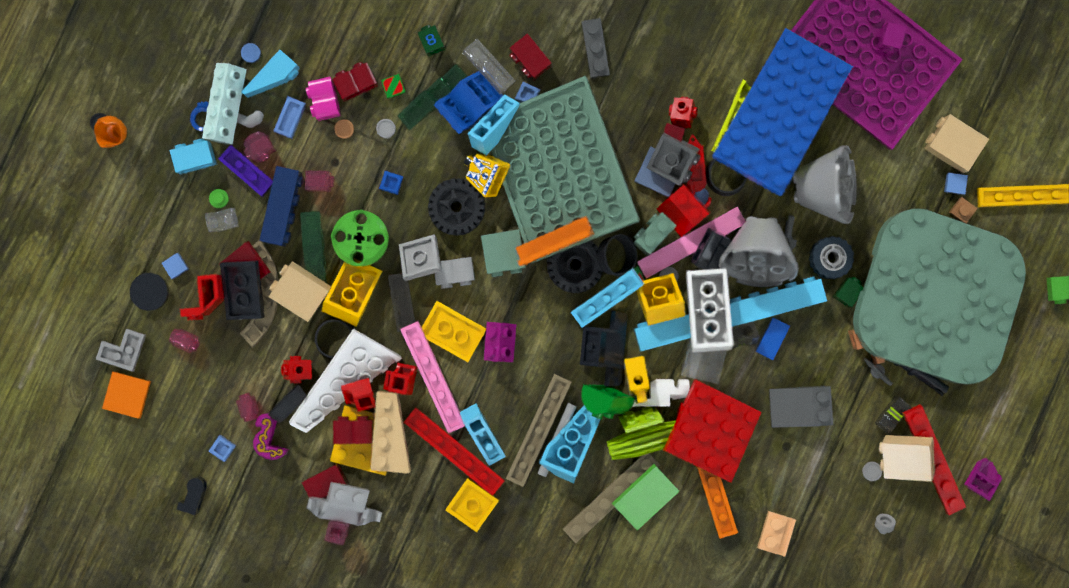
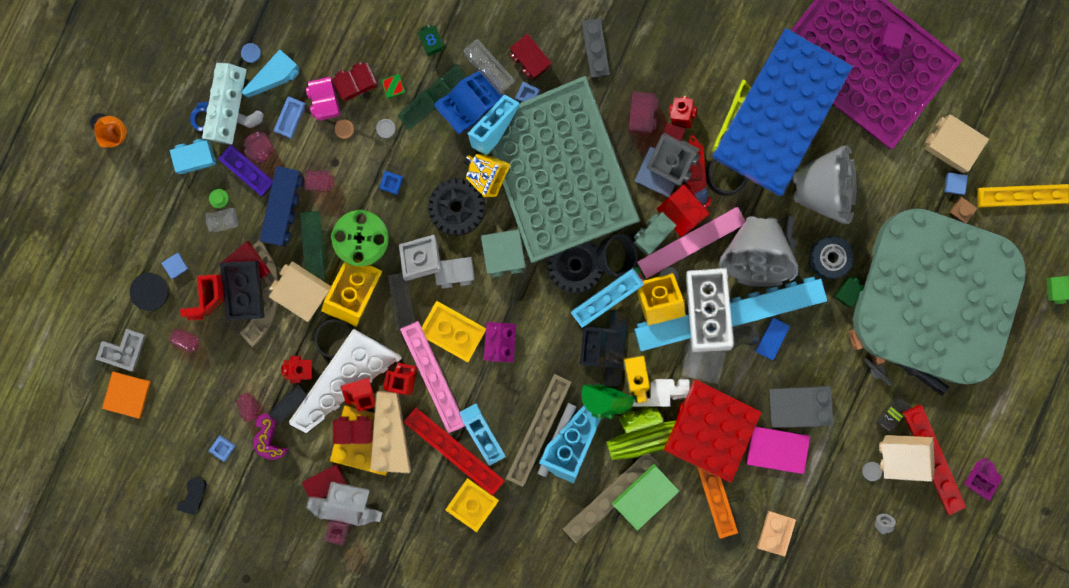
orange fence [516,216,594,266] -> none
black brick [691,228,732,270] -> none
none -> clear pink brick [628,91,658,134]
none -> dark pink tile [746,427,810,474]

